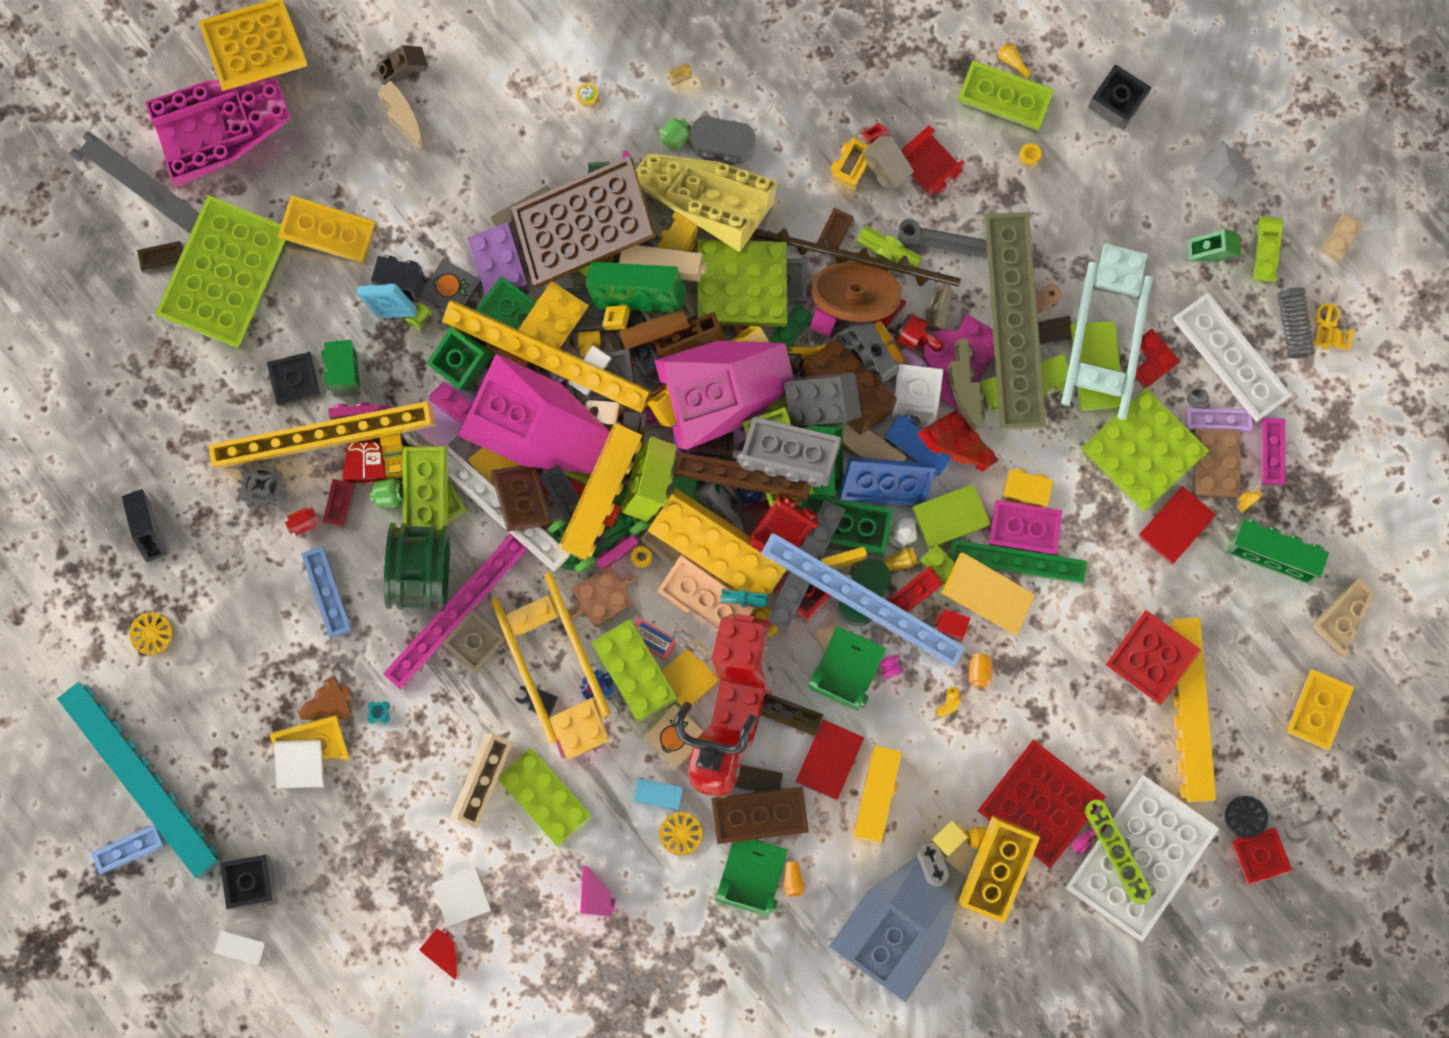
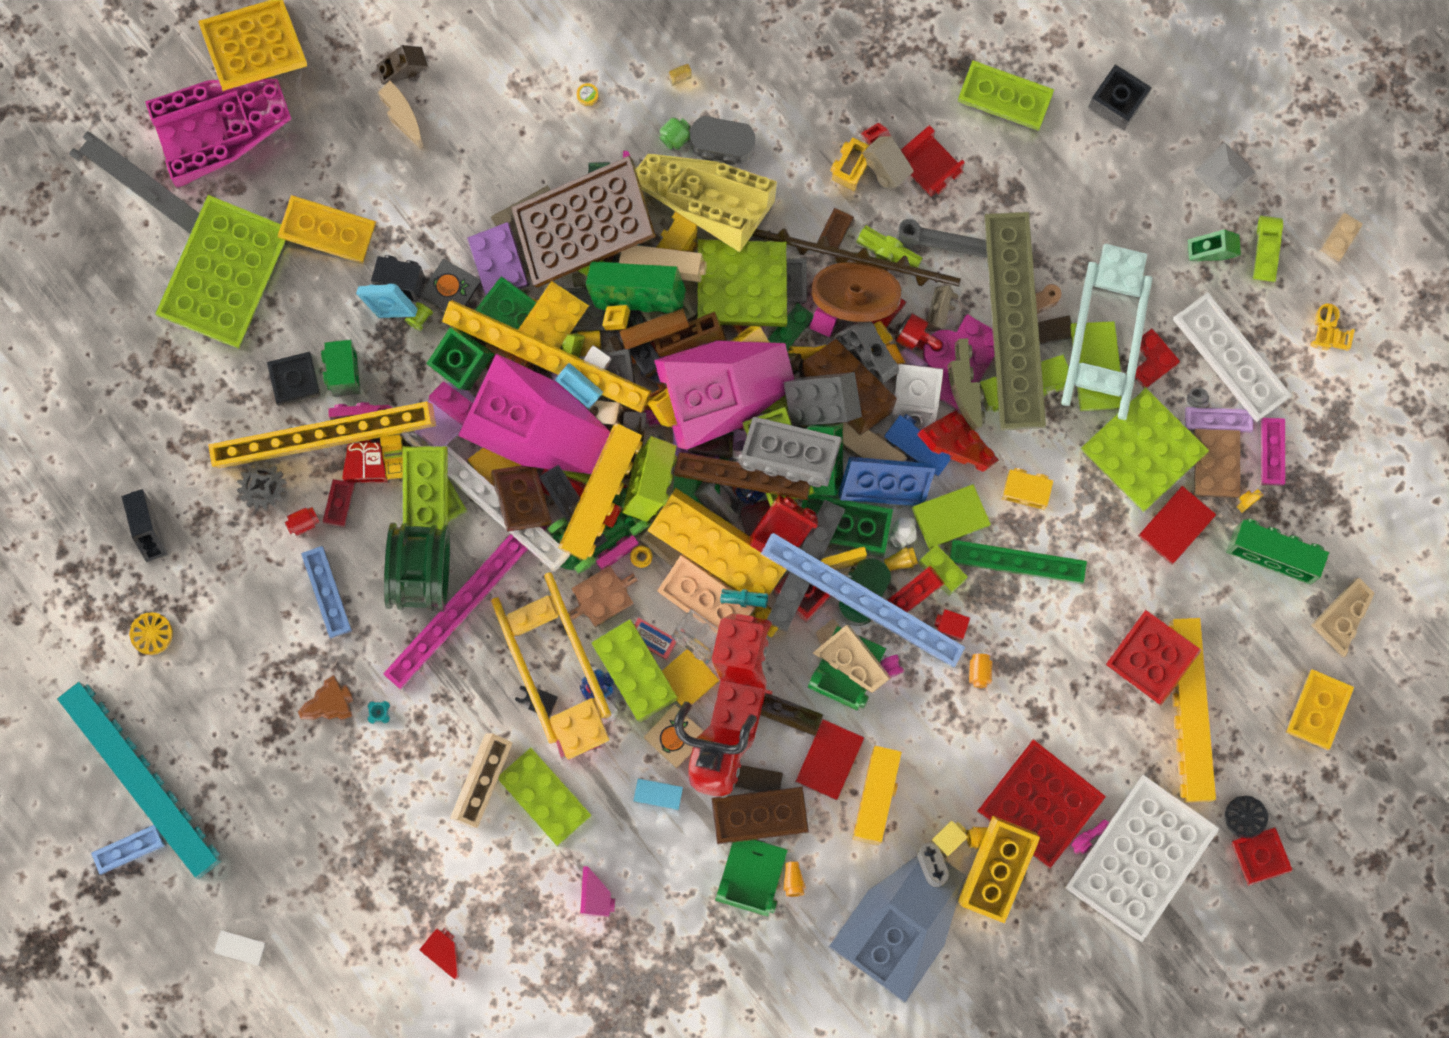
dark brown tile [137,241,183,273] -> none
black brick [220,854,277,910] -> none
yellow wing [270,714,350,760] -> none
white tile [274,740,324,788] -> none
bright green head [370,479,403,509] -> none
white tile [432,867,491,927] -> none
dark tan plate [442,610,506,674] -> none
yellow wheel [660,812,703,856] -> none
yellow arm [935,687,961,719] -> none
yellow tile [941,553,1035,635] -> none
dark pink plate [988,500,1062,556] -> none
yellow cone [997,42,1032,79] -> none
yellow tile [1019,143,1042,166] -> none
lime beam [1085,800,1151,905] -> none
dark grey piece [1277,287,1316,359] -> none
none -> medium azure tile [555,363,603,409]
none -> lime plate [562,334,585,357]
none -> tan wing [813,624,891,693]

